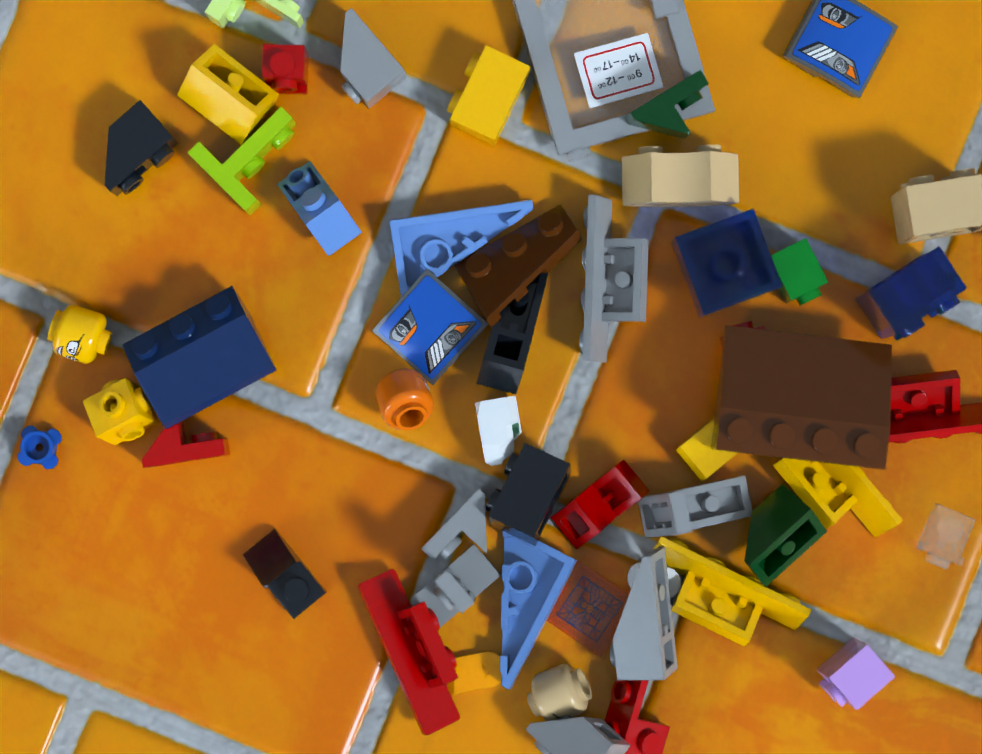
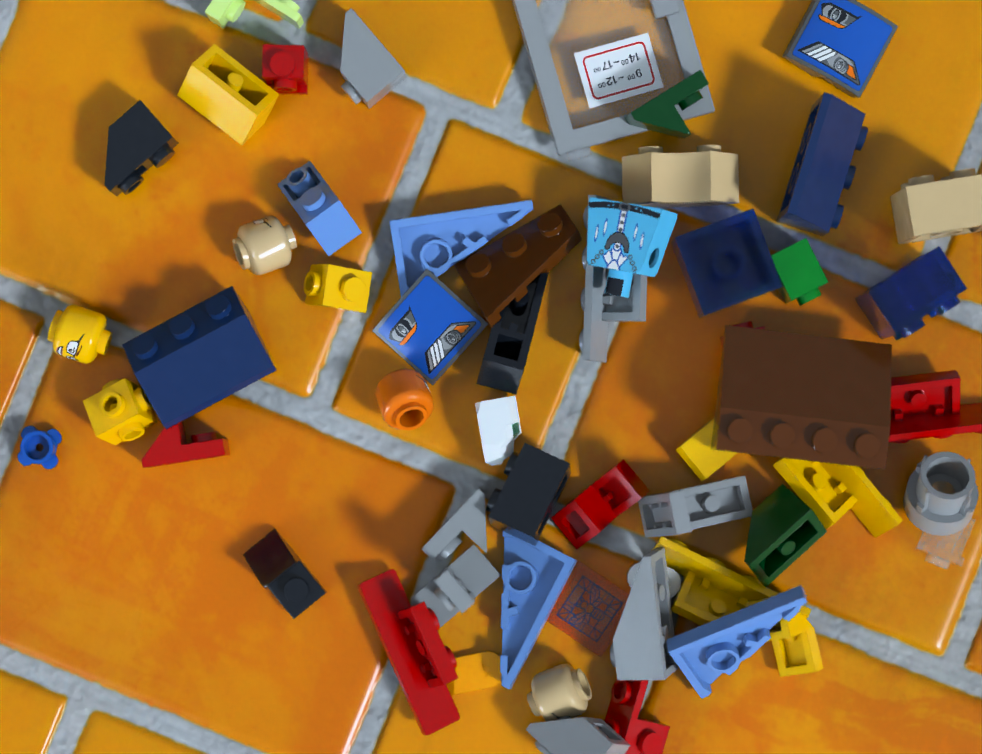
lime bracket [187,107,297,215] -> none
yellow brick [447,45,530,146] -> none
lavender brick [816,637,895,710] -> none
none -> tan head [232,216,297,275]
none -> yellow bracket [303,264,372,313]
none -> medium azure torso [587,197,678,298]
none -> medium blue wing [666,585,807,699]
none -> yellow slope [745,597,823,677]
none -> dark blue slope [776,92,868,236]
none -> light grey piece [903,452,978,536]

